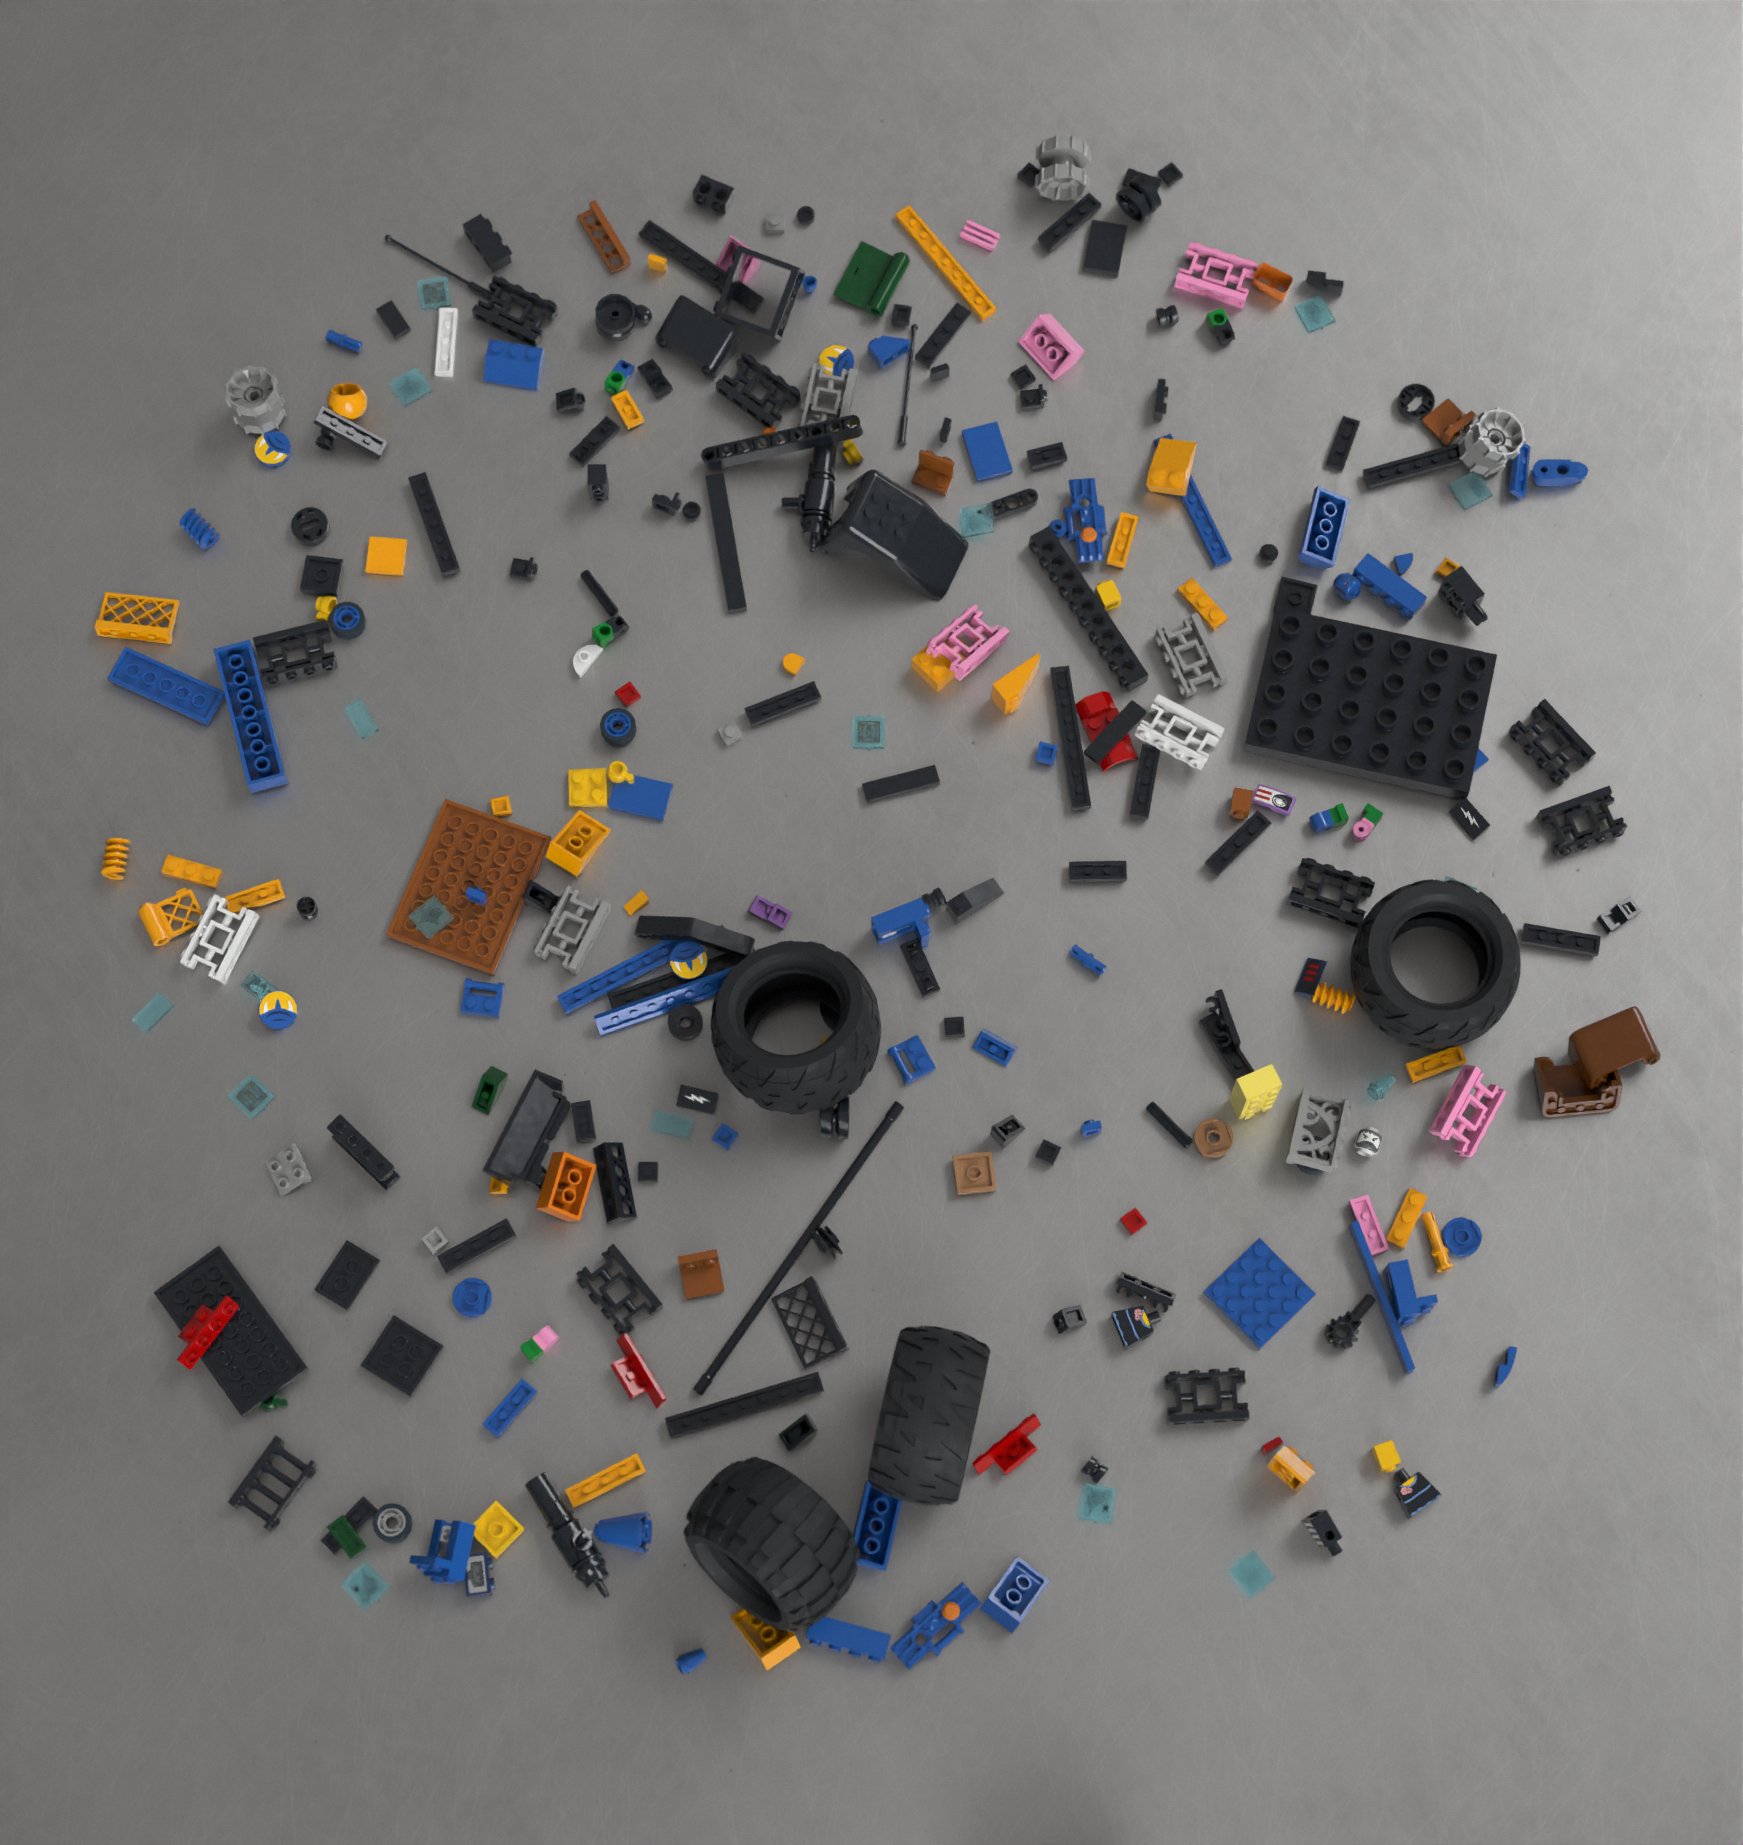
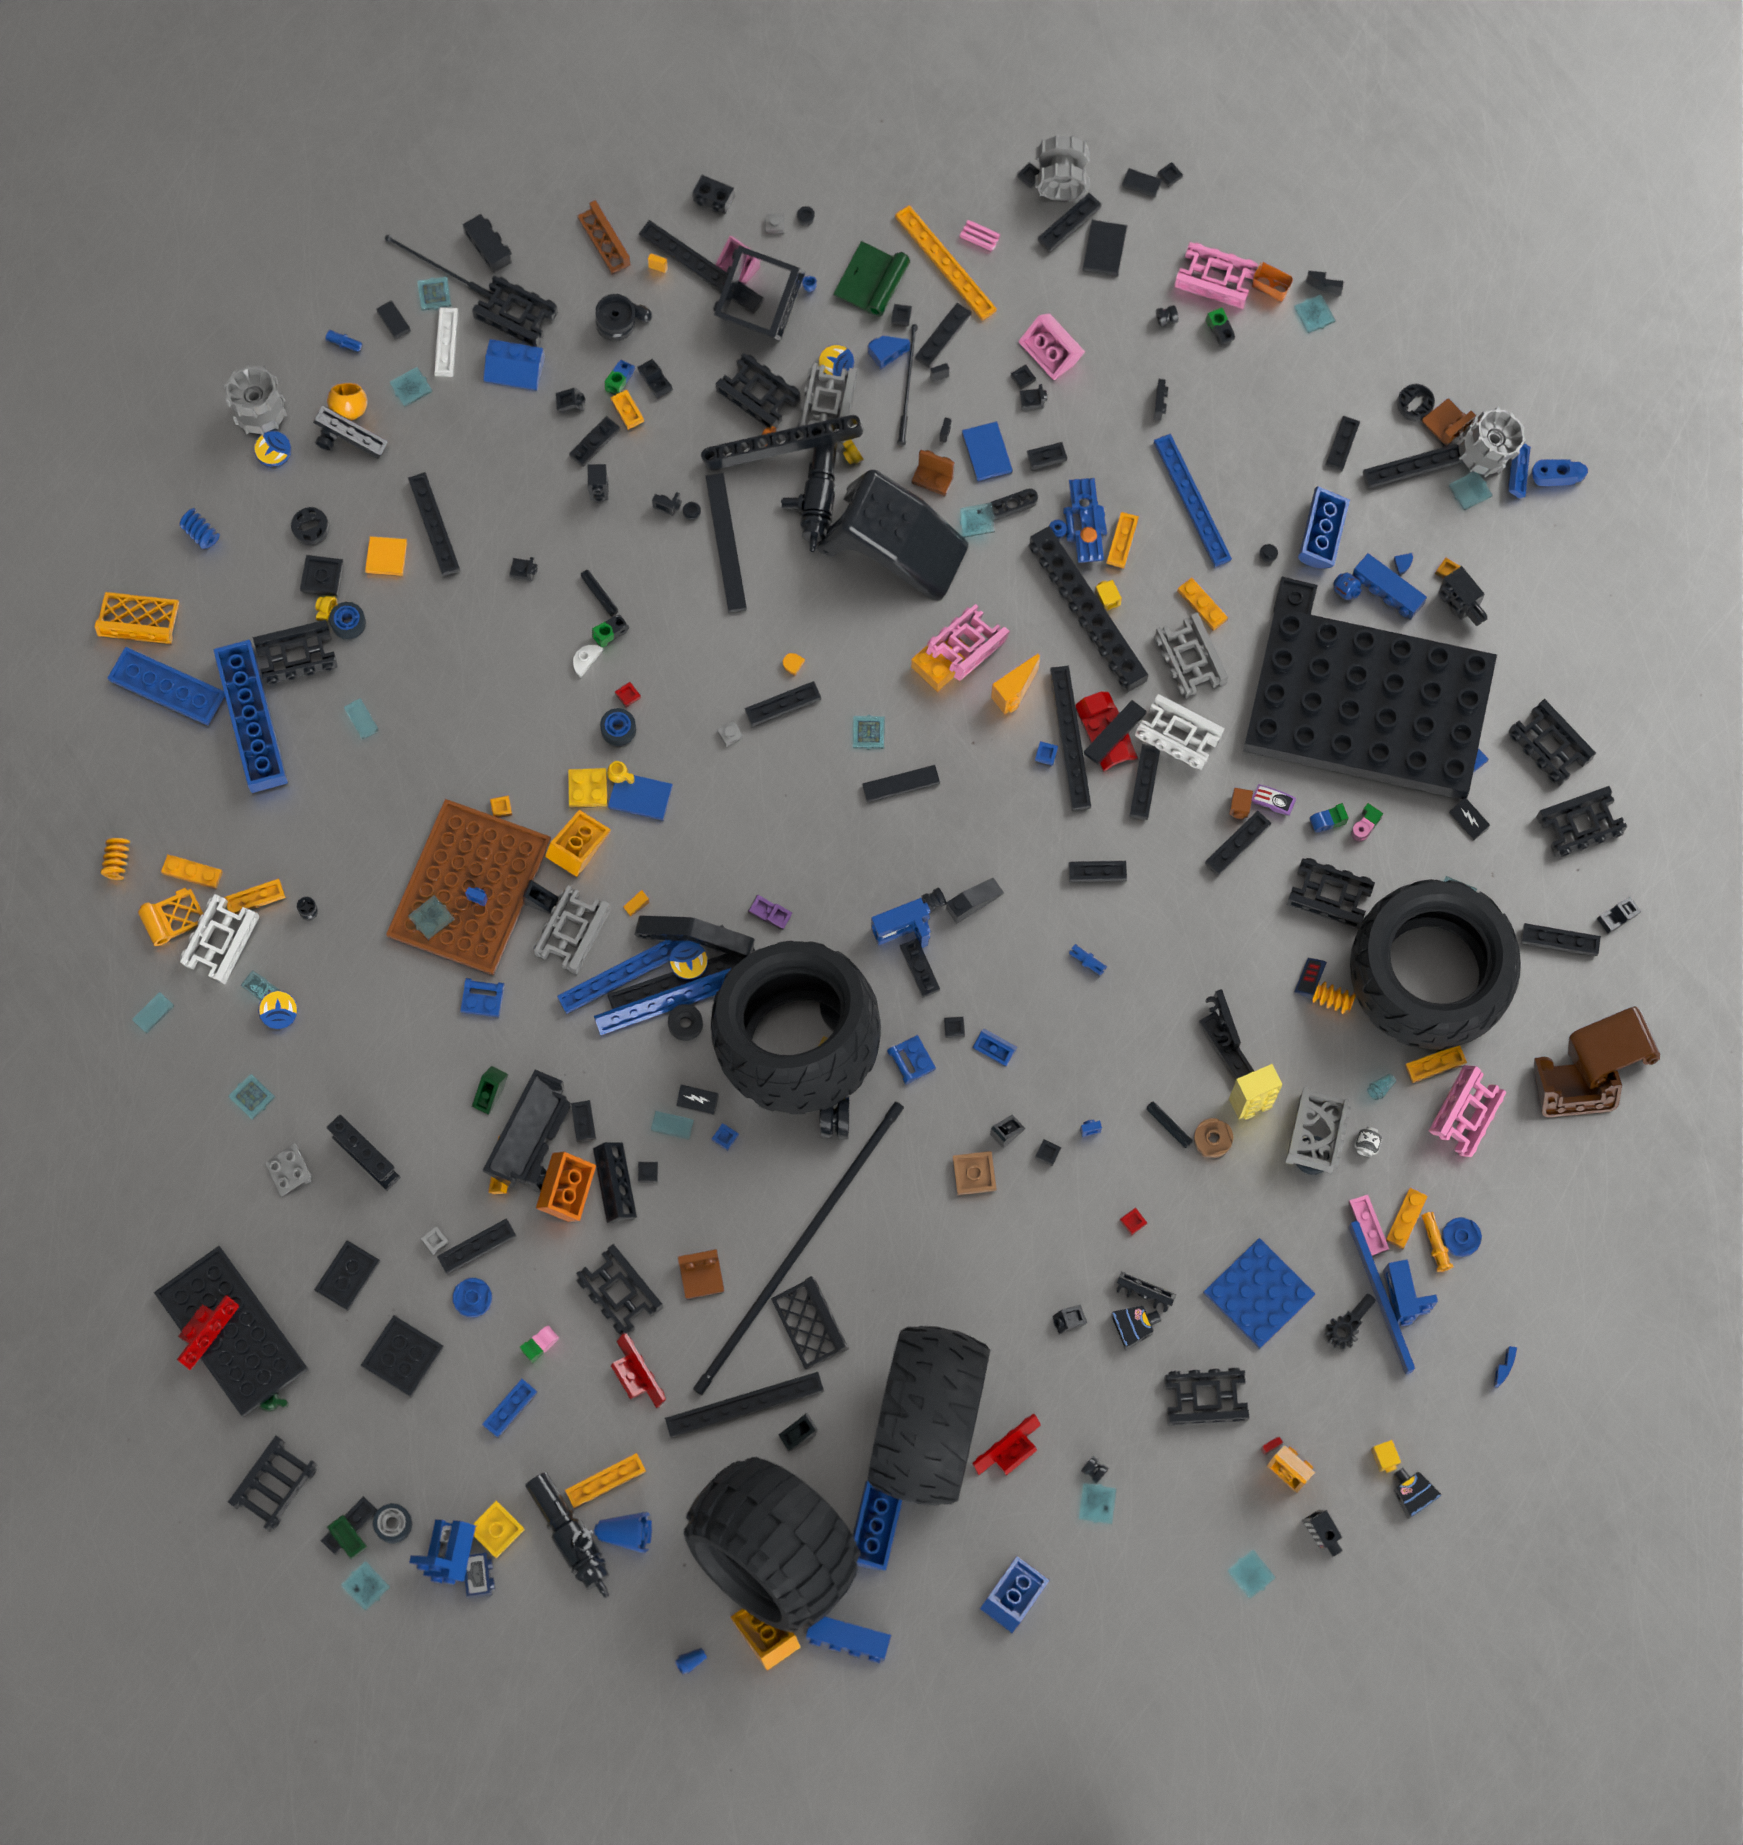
black windscreen [655,295,740,379] -> none
black piece [811,1226,843,1259] -> none
blue piece [890,1582,981,1669] -> none
black wheel [1116,176,1161,223] -> none
light orange slope [1146,438,1197,496] -> none

